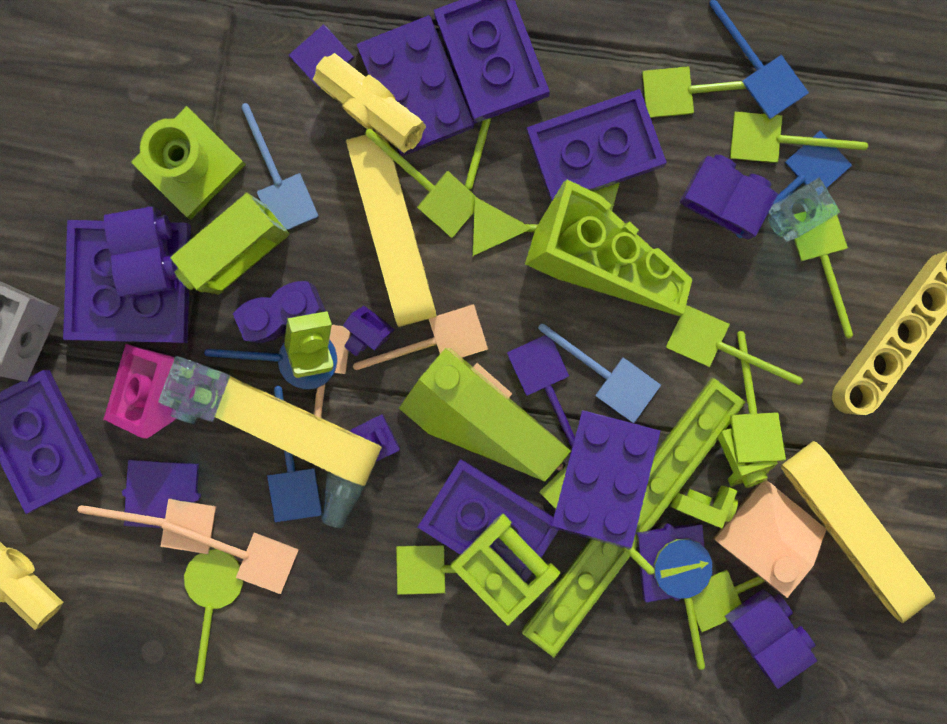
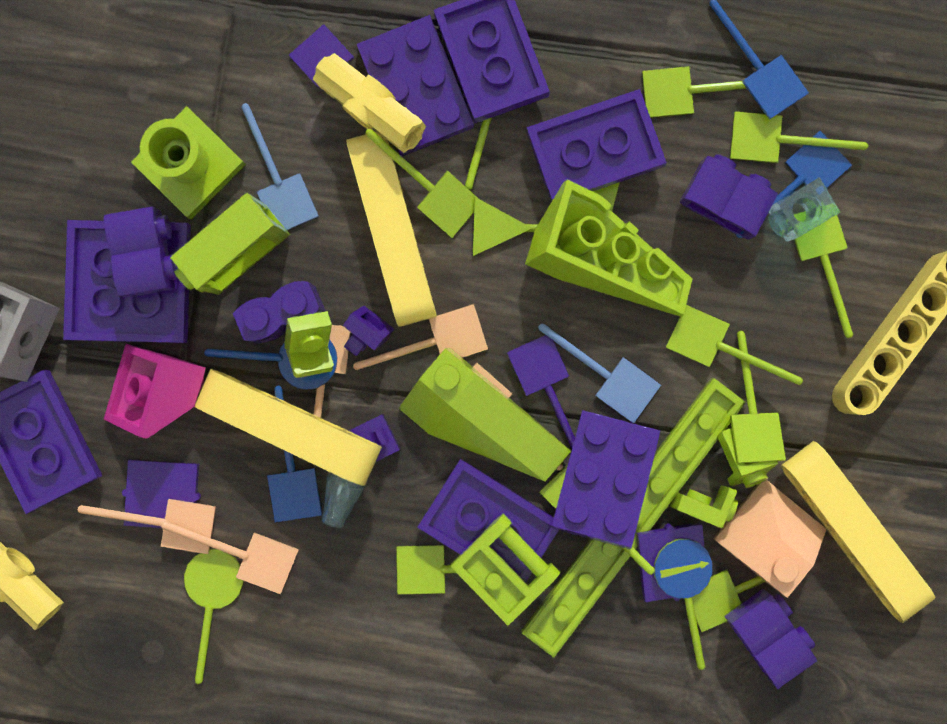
clear light blue brick [158,356,230,424] -> none

